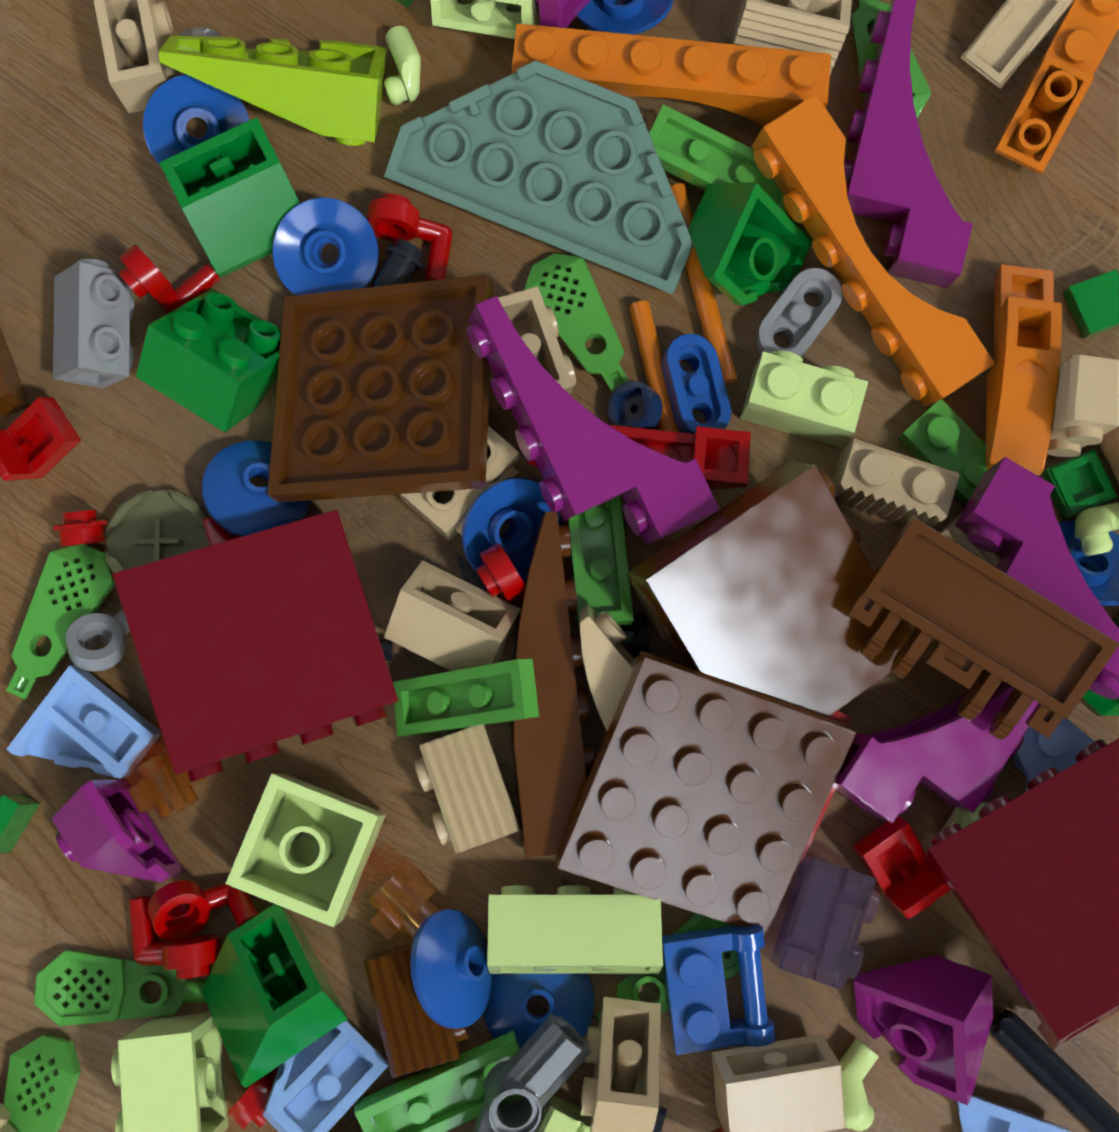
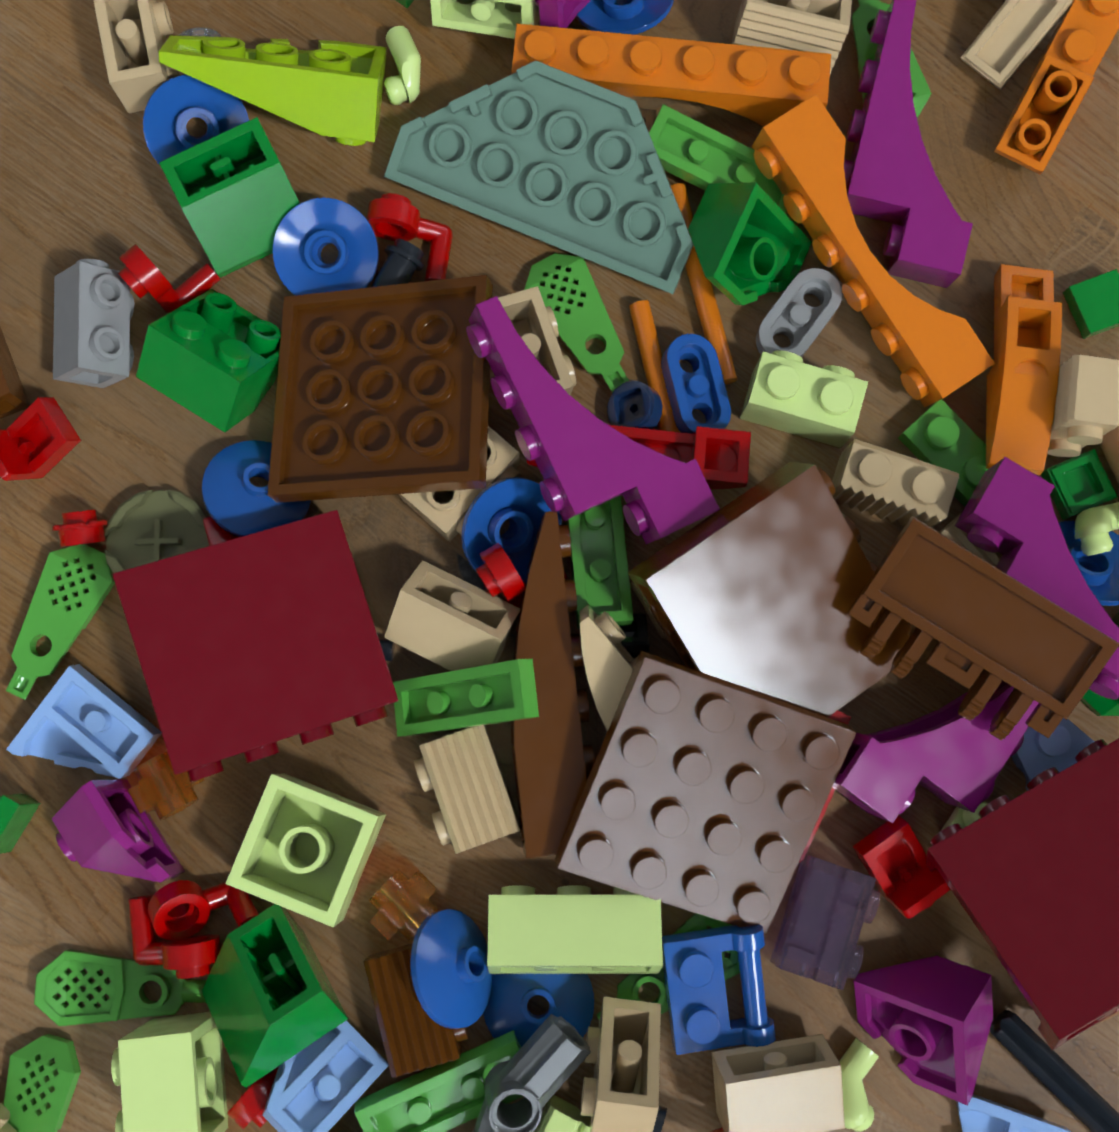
light grey plate [65,610,130,672] -> none

